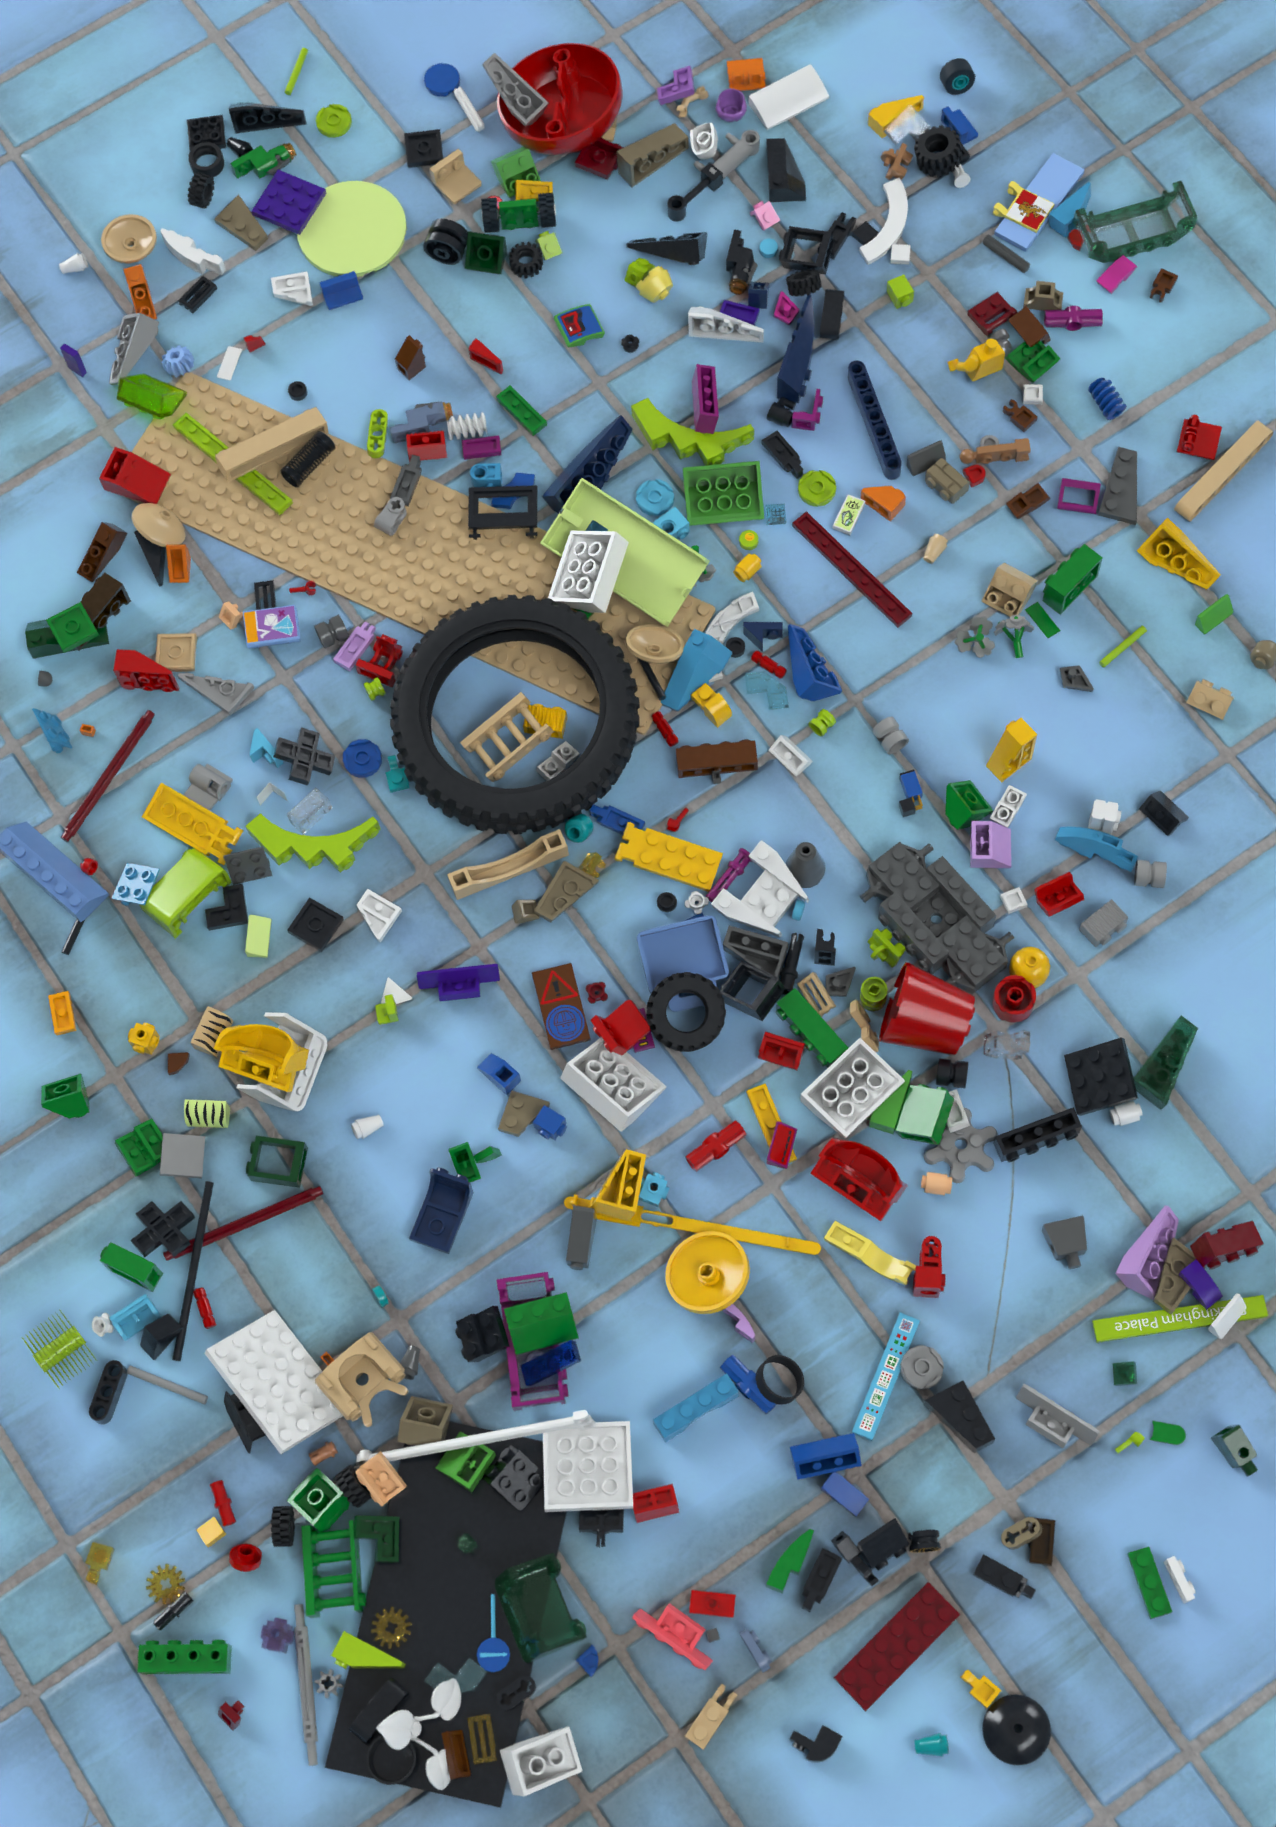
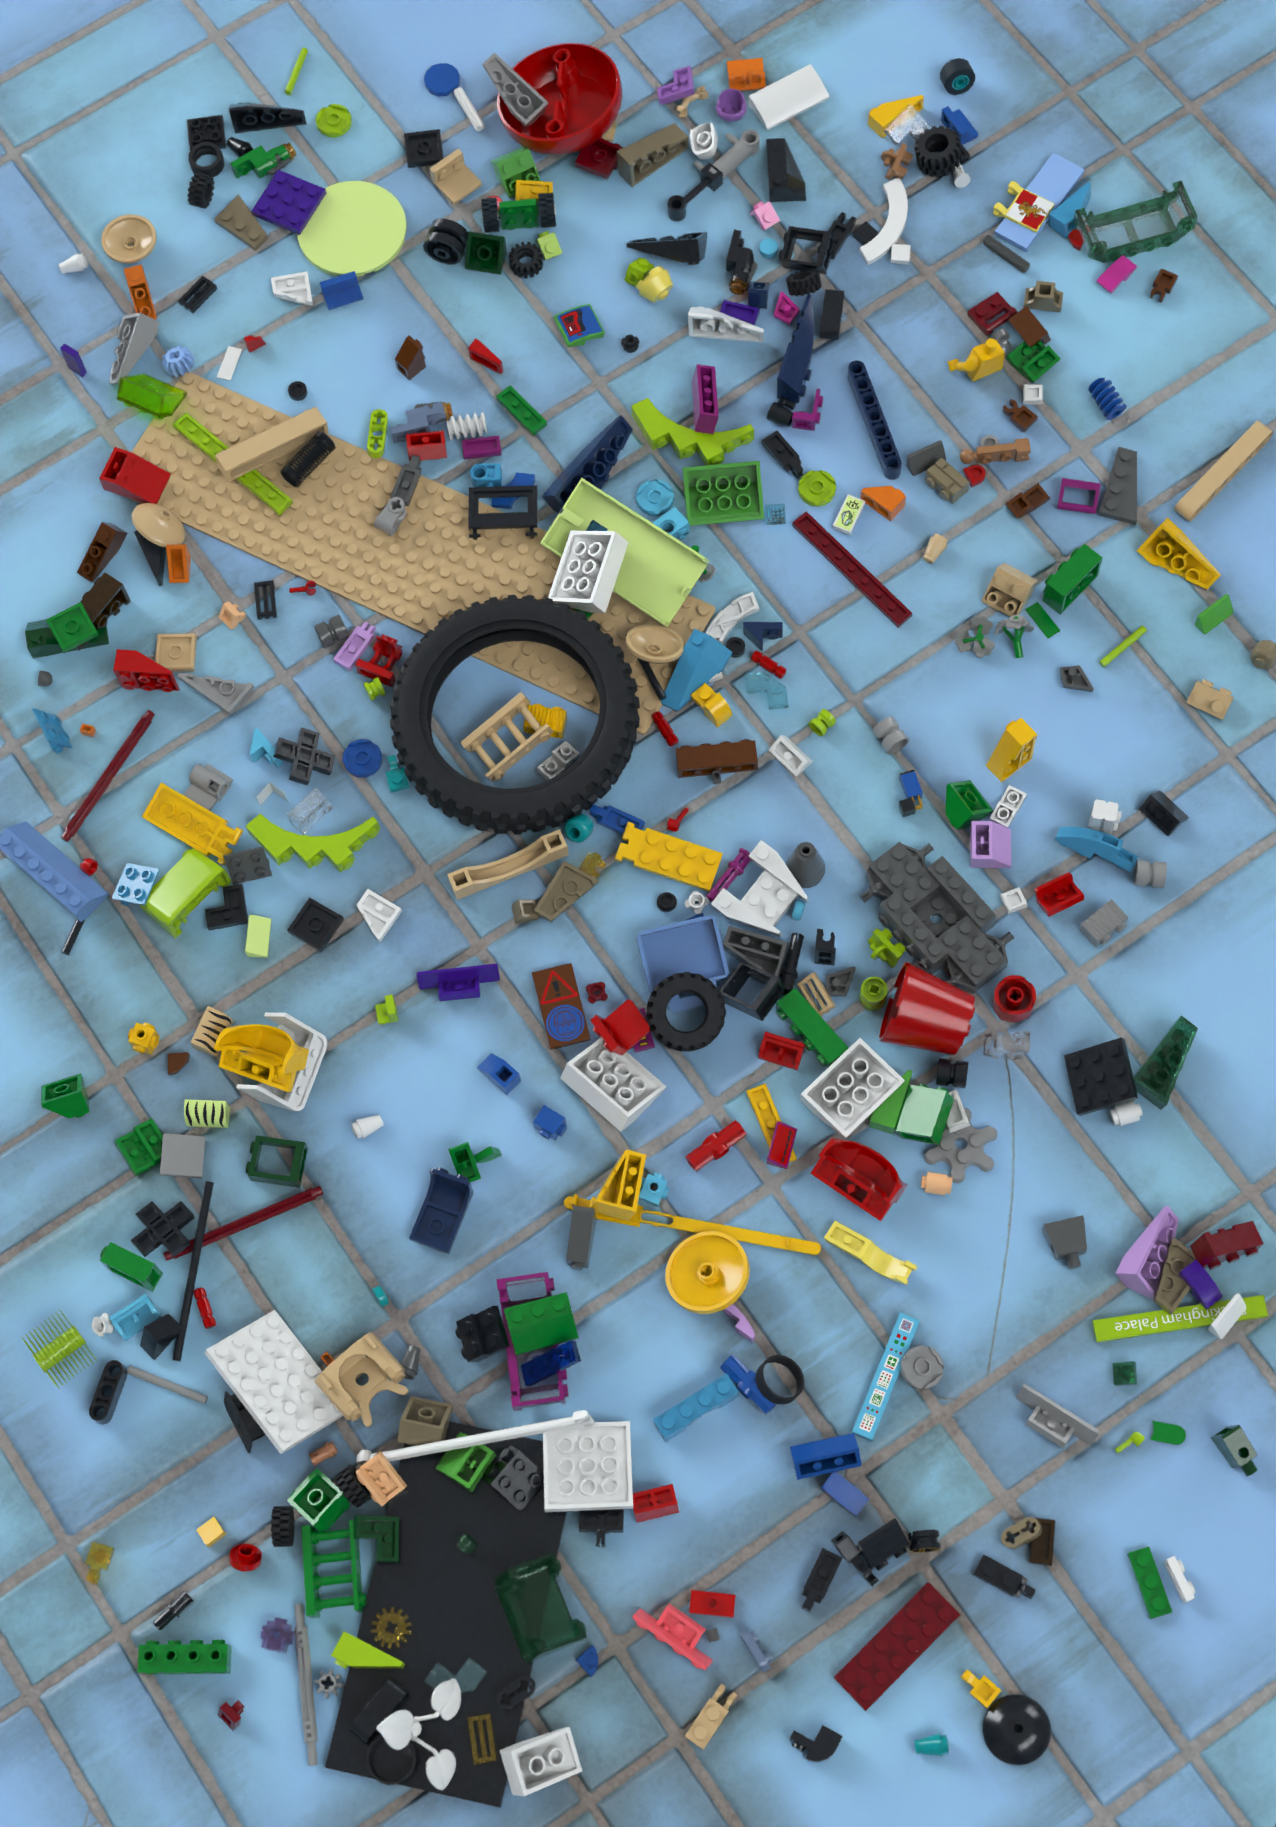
light orange plate [48,991,77,1036] -> none
clear yellow gear [146,1564,185,1605] -> none
white slope [160,228,226,275] -> none
red pin [210,1480,237,1527] -> none
piece [243,605,301,649] -> none
white sticker [381,977,412,1004] -> none
reddish brown tile [441,1730,471,1779] -> none
blue piece [477,1594,510,1672] -> none
dark tan wing [498,1091,550,1137] -> none
yellow brick [733,553,762,582] -> none
lime tile [739,530,759,550] -> none
green slope [766,1529,814,1593] -> none
blue wedge [788,624,842,702] -> none
tan tile [850,1000,879,1052] -> none
lime brick [887,274,914,309] -> none
red brick [913,1236,946,1298] -> none
black wedge [923,1380,995,1453] -> none
black brick [993,1107,1082,1163] -> none
yellow cylinder [1008,946,1051,988] -> none
magenta piece [1044,306,1103,331] -> none
red hinge [1177,414,1222,460] -> none

